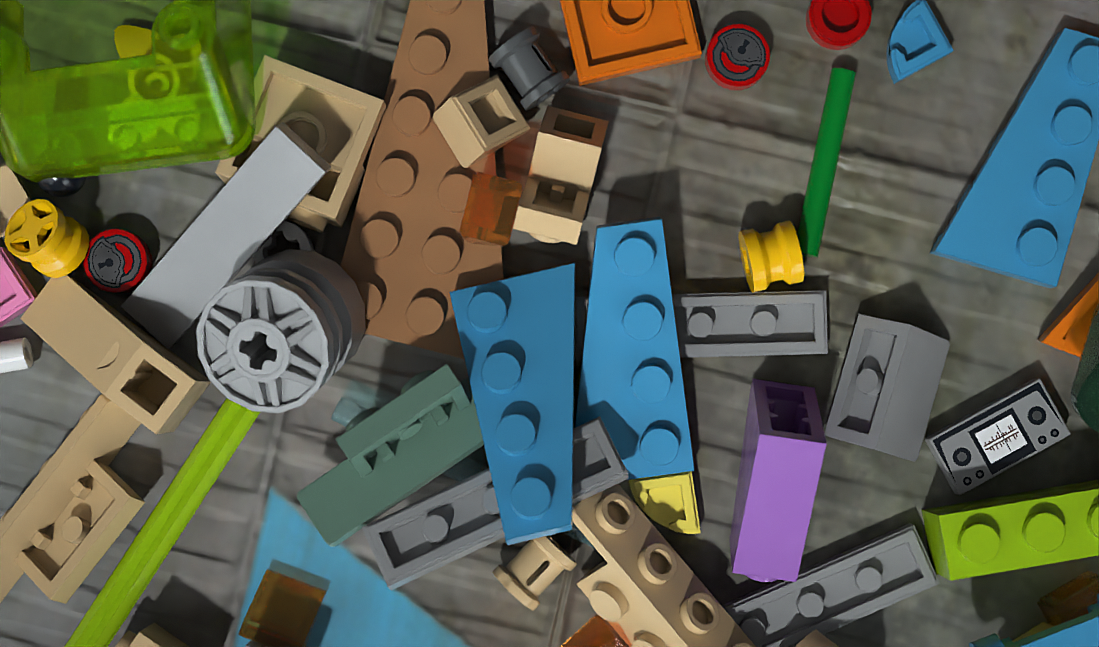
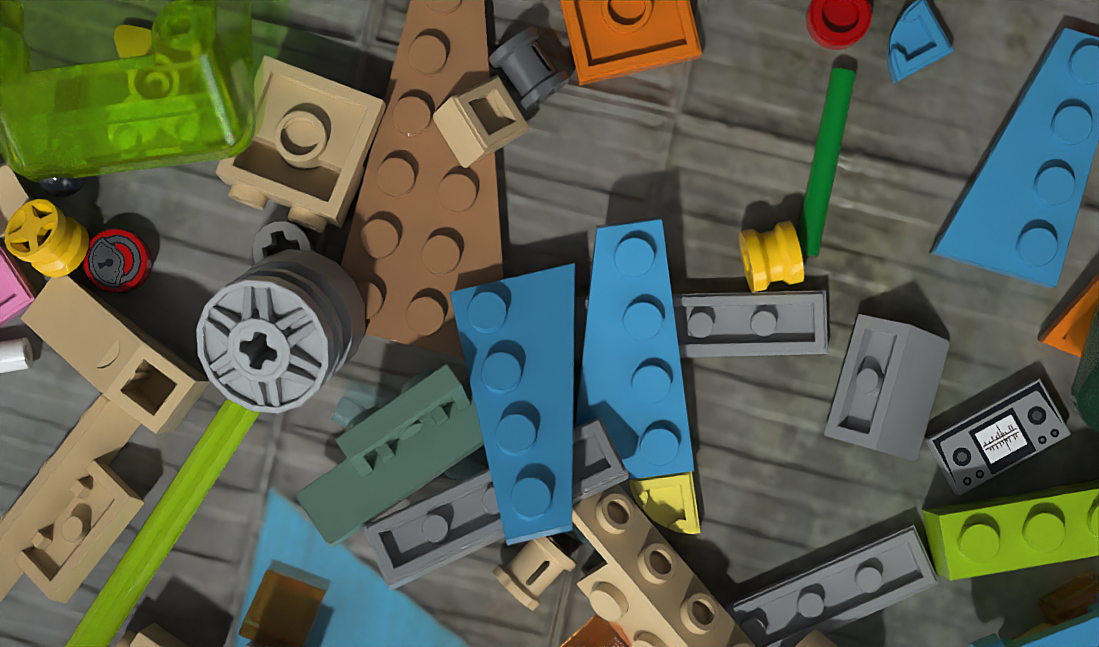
light grey tile [121,122,332,349] -> none
clear orange slope [459,172,522,246] -> none
tan brick [513,106,609,245] -> none
tile [705,24,770,90] -> none
medium lavender slope [729,379,827,582] -> none

